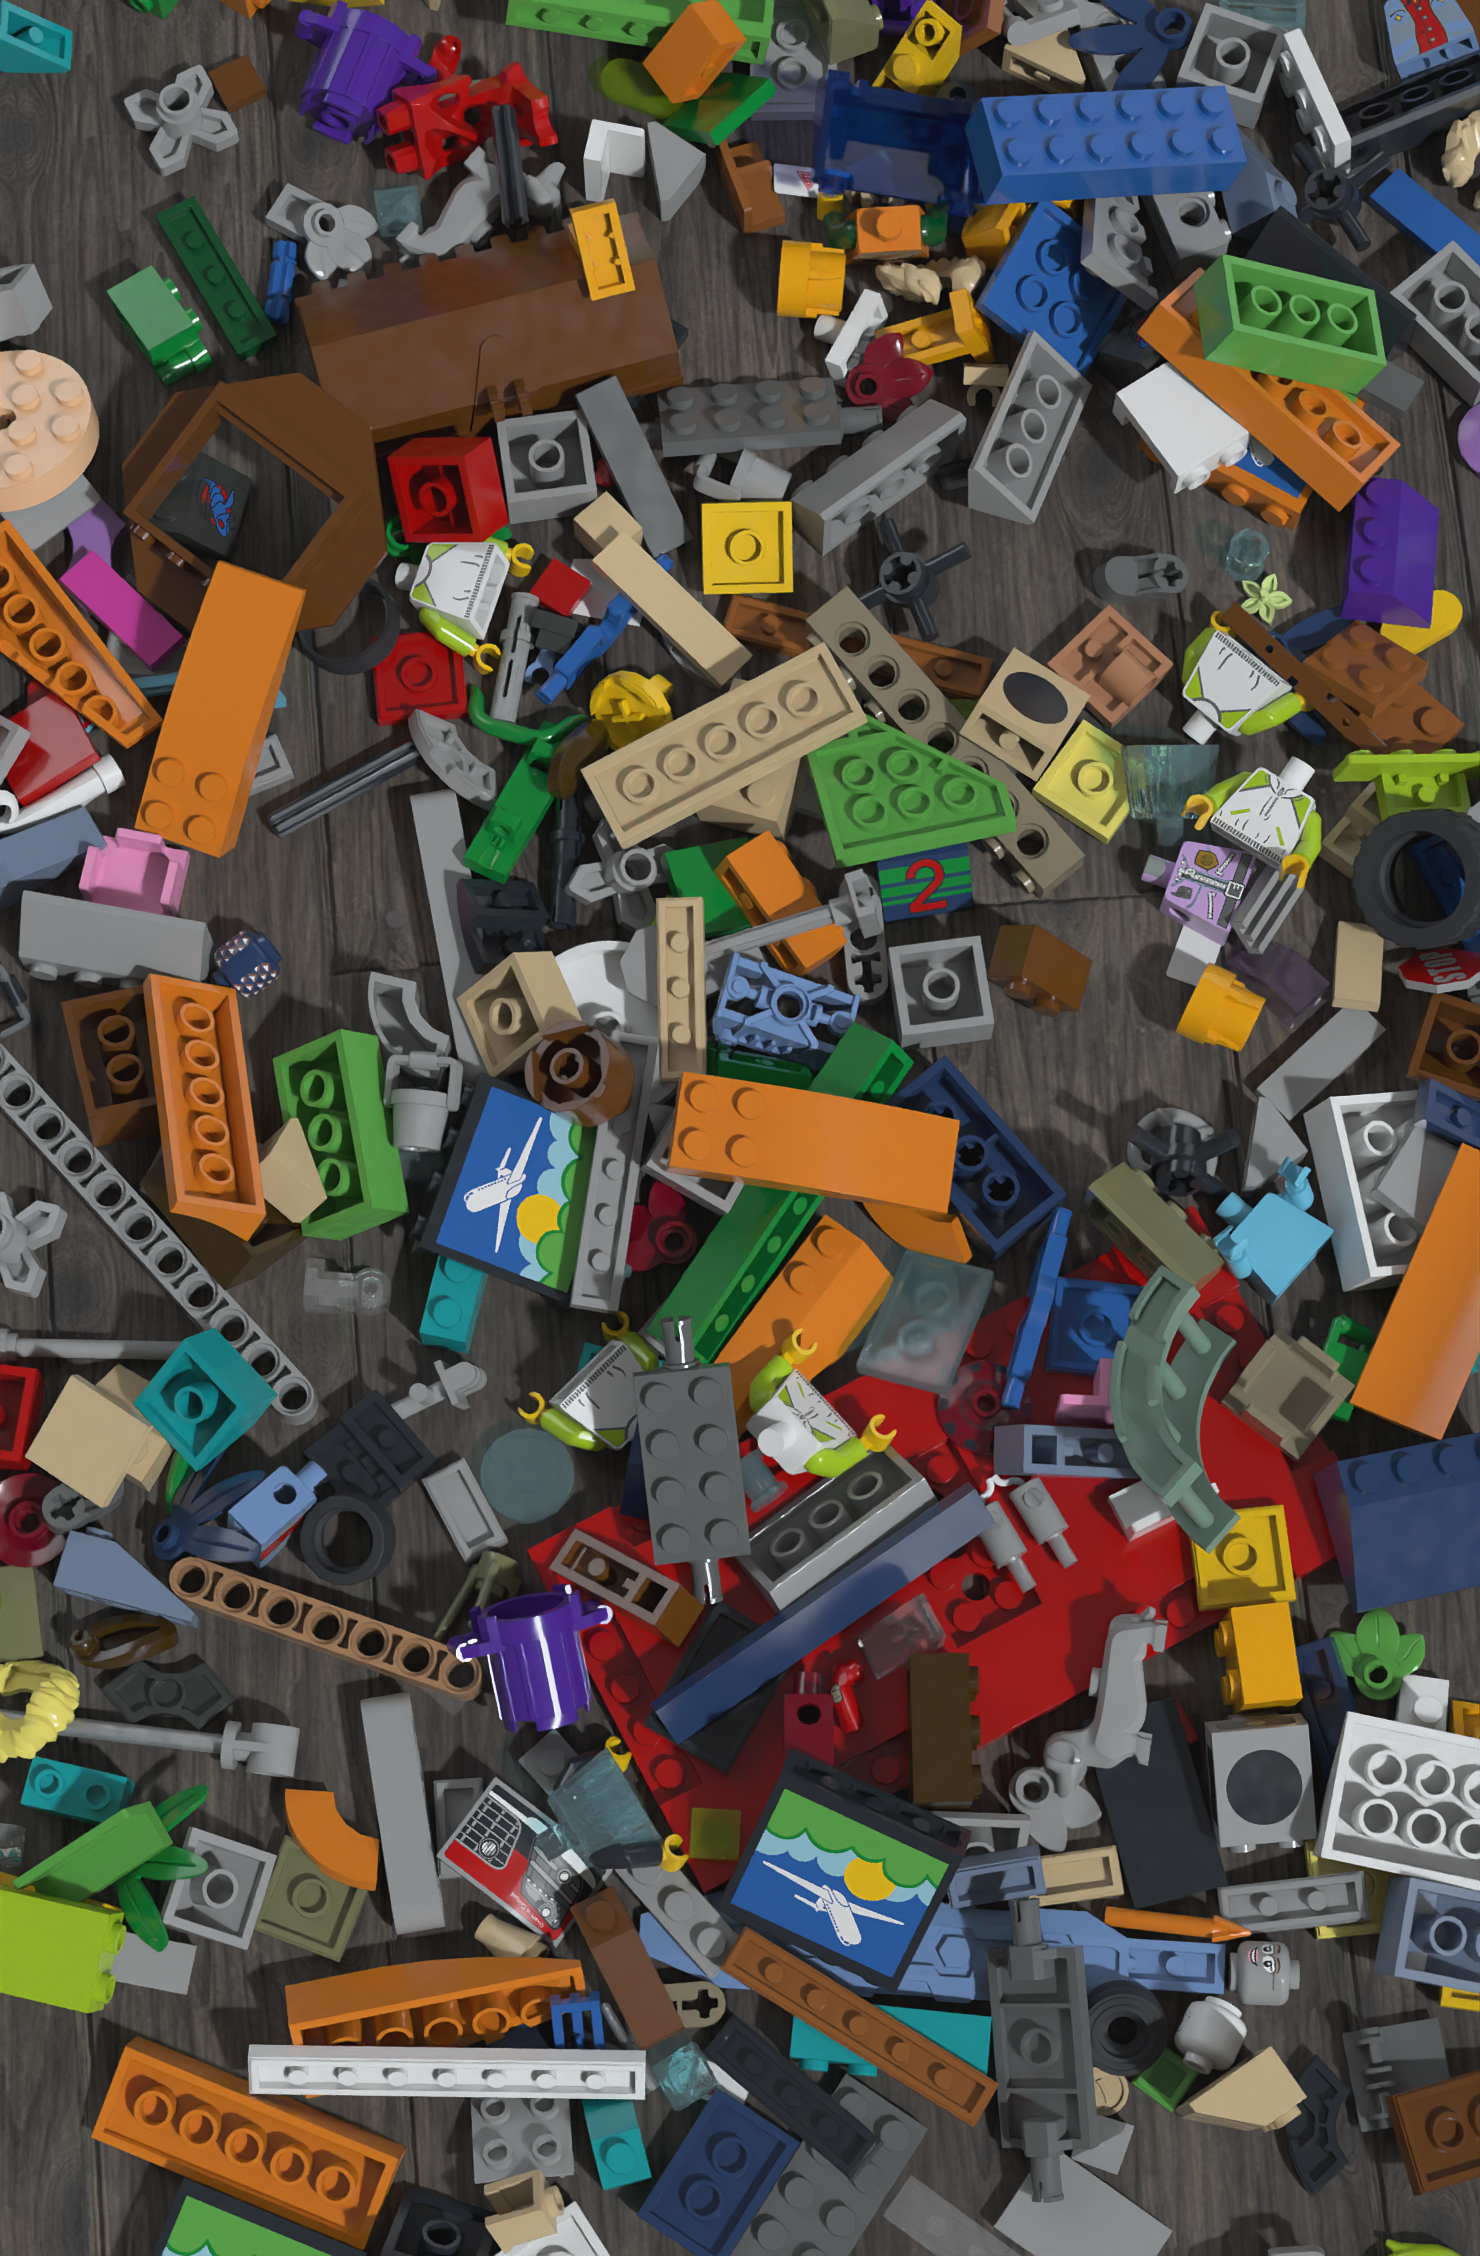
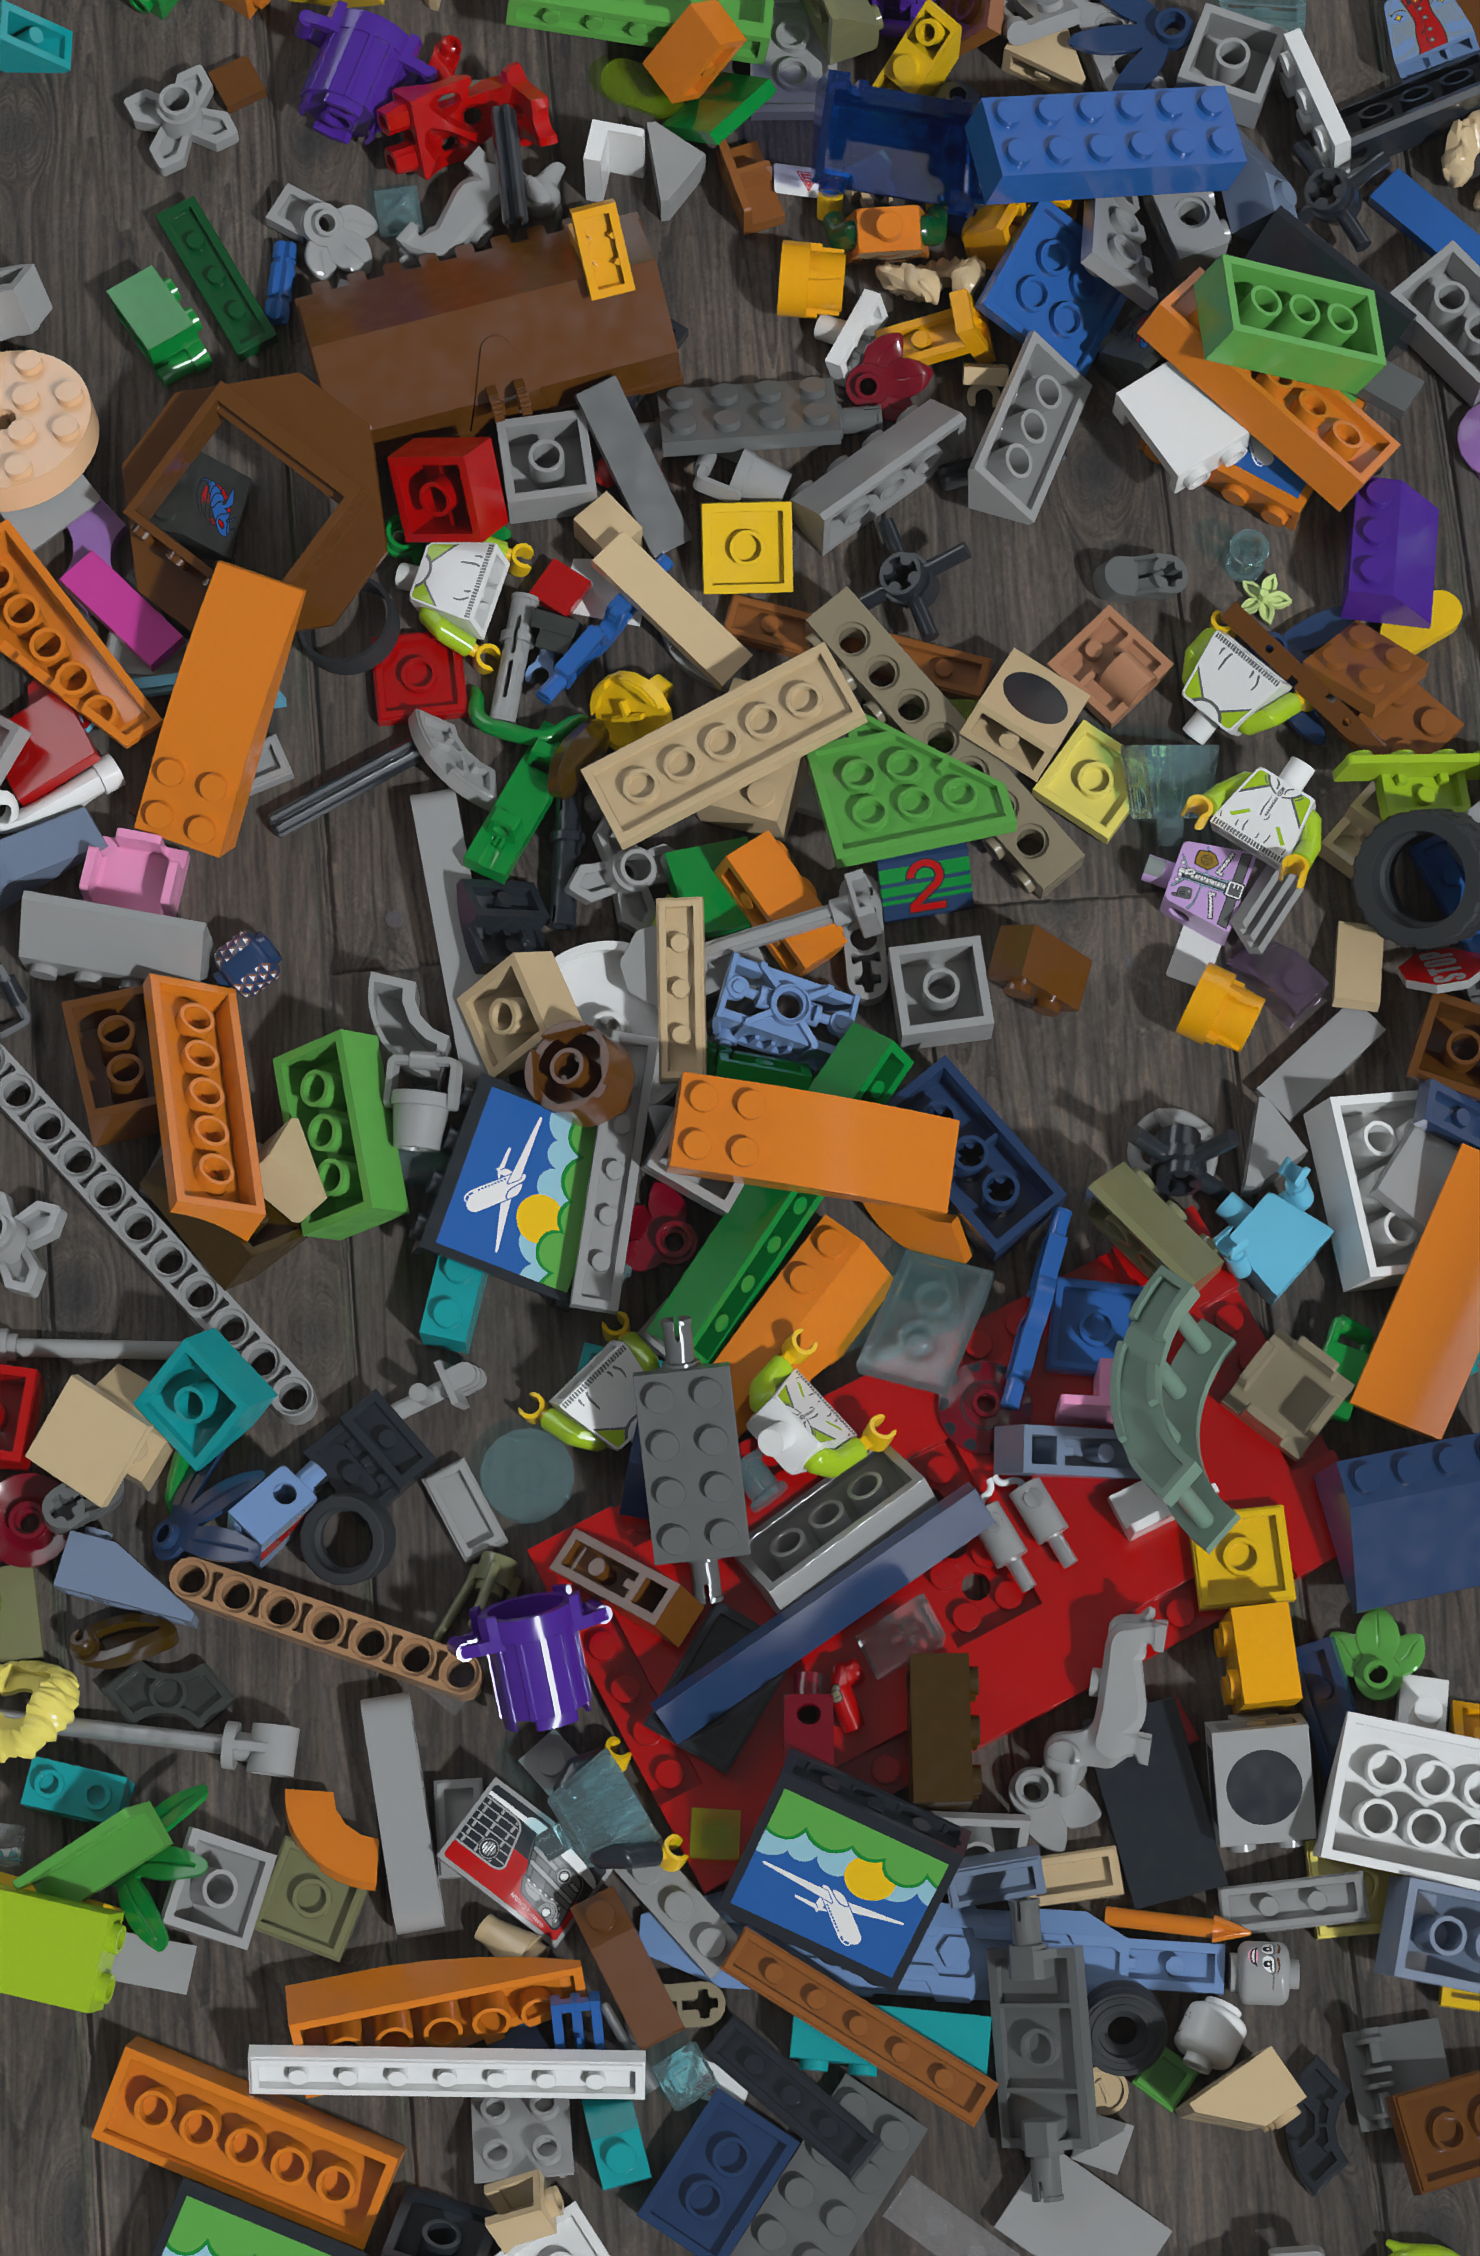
clear leg [303,1258,392,1316] -> none

